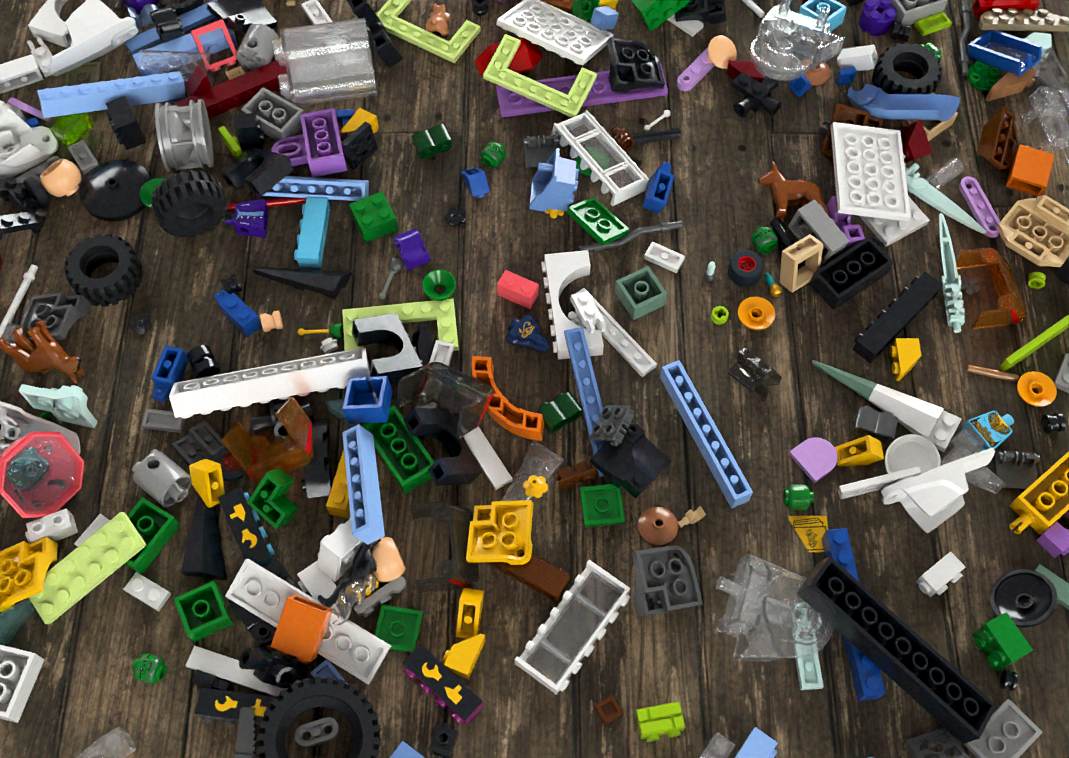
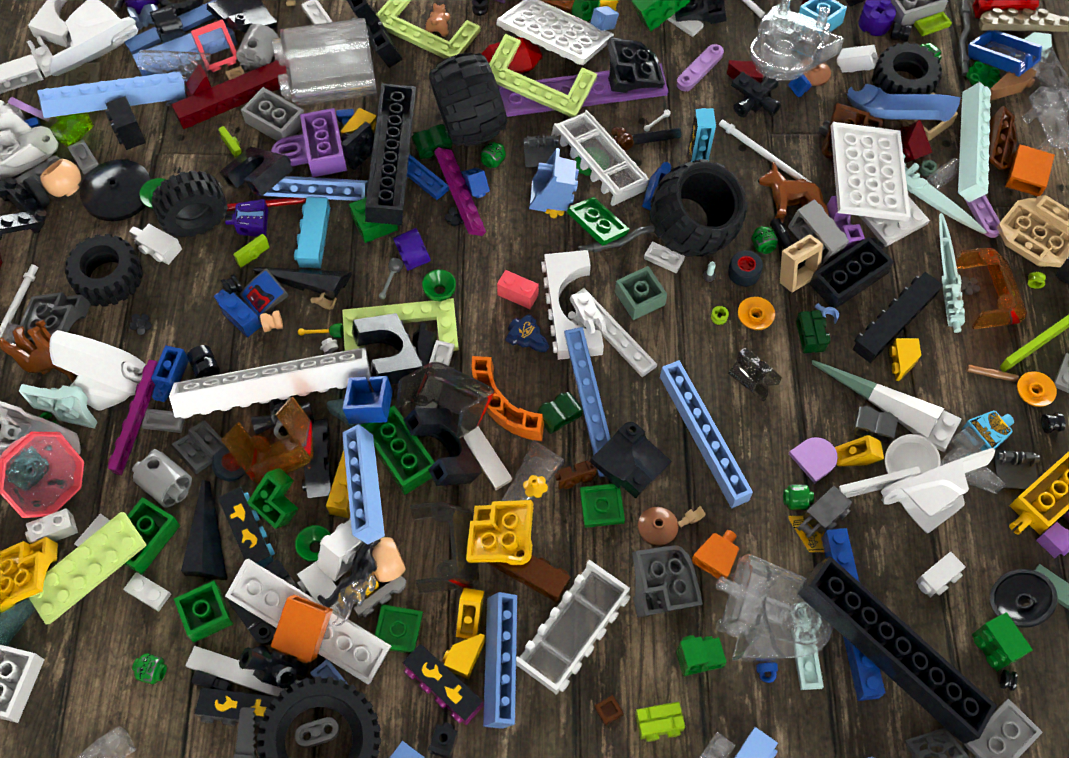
light grey wheel [155,99,214,172] -> none
yellow slope [189,459,225,508] -> none
black brick [234,113,265,150] -> none
dark grey hinge [589,405,634,447] -> none
light nougat dish [707,36,737,69] -> none
pearl gold piece [764,273,782,297] -> none
blue plate [835,66,857,86] -> none
none -> white piece [49,330,145,411]
none -> magenta plate [108,359,158,476]
none -> white hinge [129,224,182,265]
none -> lime plate [233,234,270,268]
none -> slope [239,268,289,321]
none -> green piece [295,525,331,563]
none -> tan piece [311,293,337,310]
none -> black brick [365,83,416,225]
none -> blue plate [407,154,449,200]
none -> black tyre [429,53,507,146]
none -> magenta plate [435,147,486,236]
none -> medium blue brick [483,592,517,729]
none -> black tyre [650,159,748,257]
none -> green brick [676,635,727,677]
none -> medium azure brick [687,108,716,162]
none -> orange torso [692,530,739,583]
none -> white bar [719,120,812,183]
none -> blue tile [756,662,778,683]
none -> dark green brick [796,310,830,354]
none -> flat silver brick [798,486,852,539]
none -> light blue piece [815,303,839,324]
none -> sand green bush [919,160,937,178]
none -> light aqua brick [958,82,991,202]

